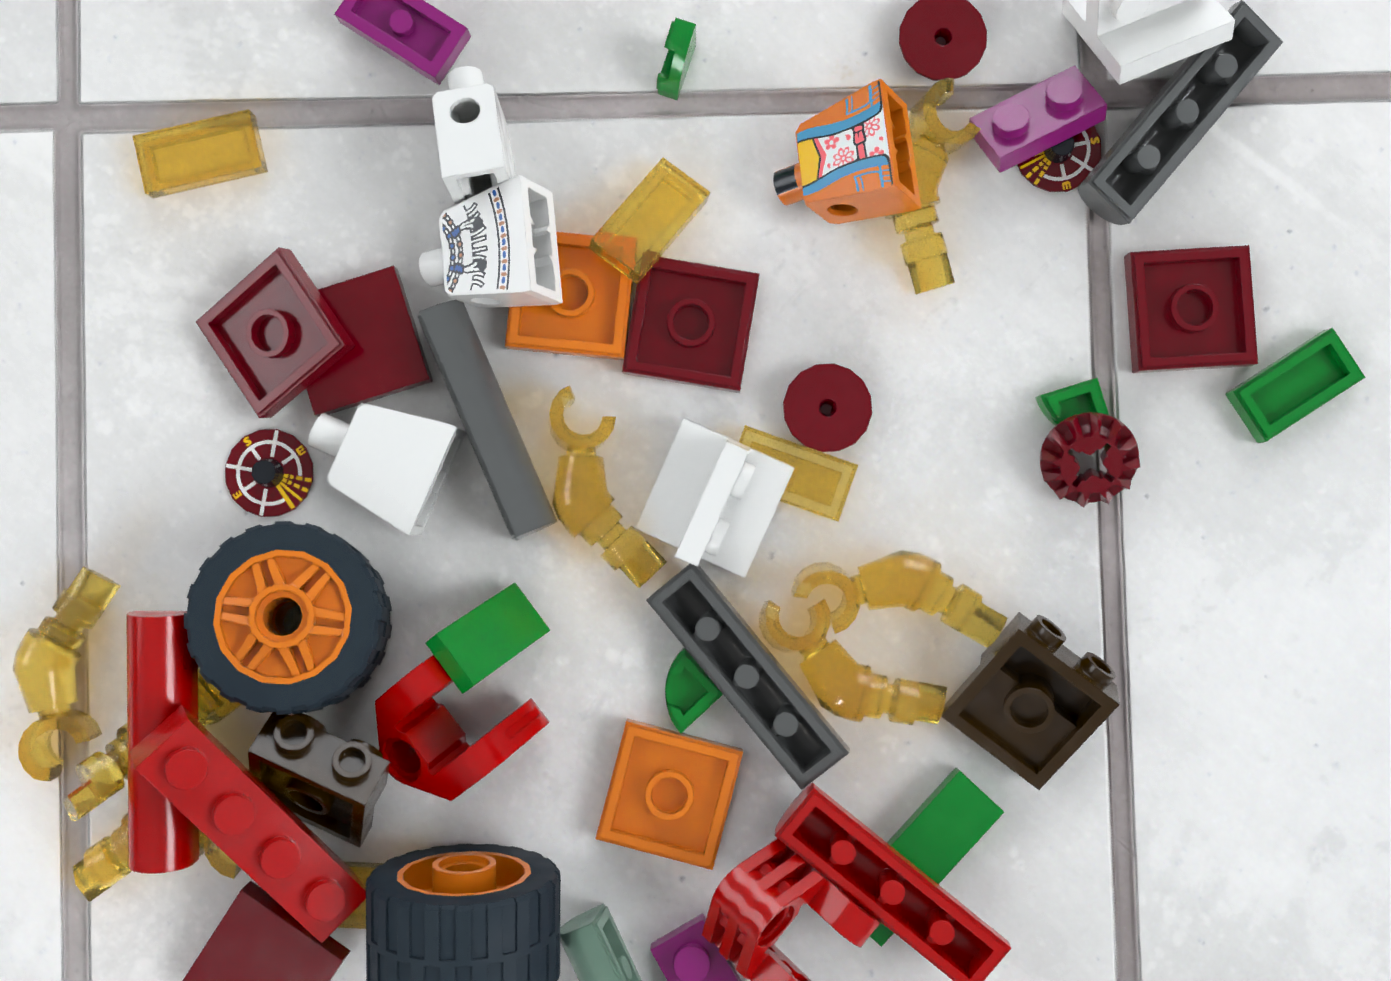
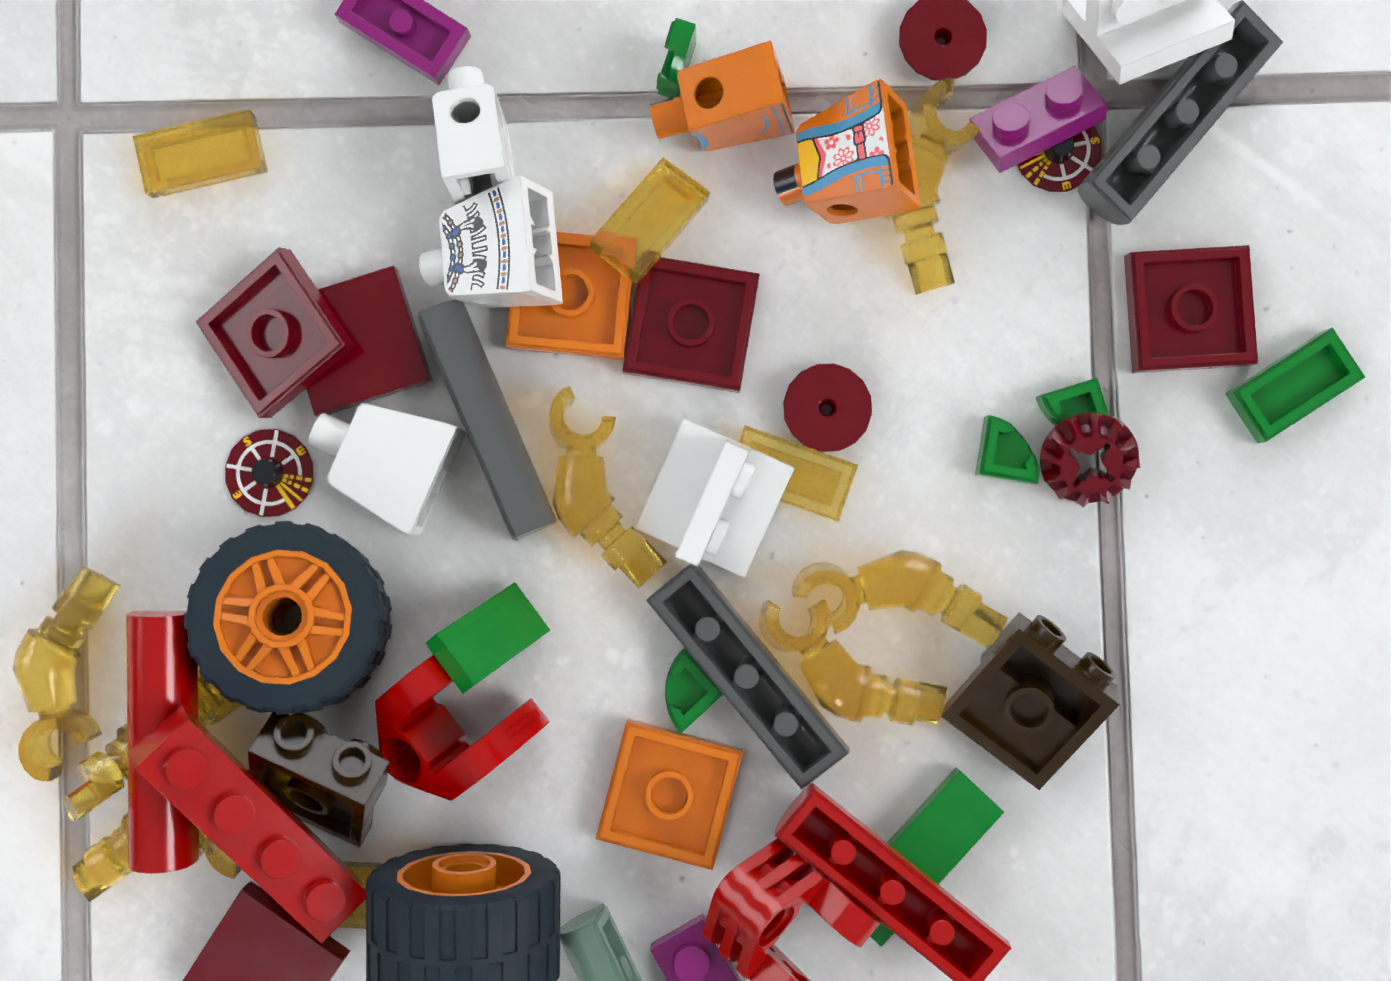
none -> orange torso [650,41,795,151]
none -> green tile [975,415,1039,485]

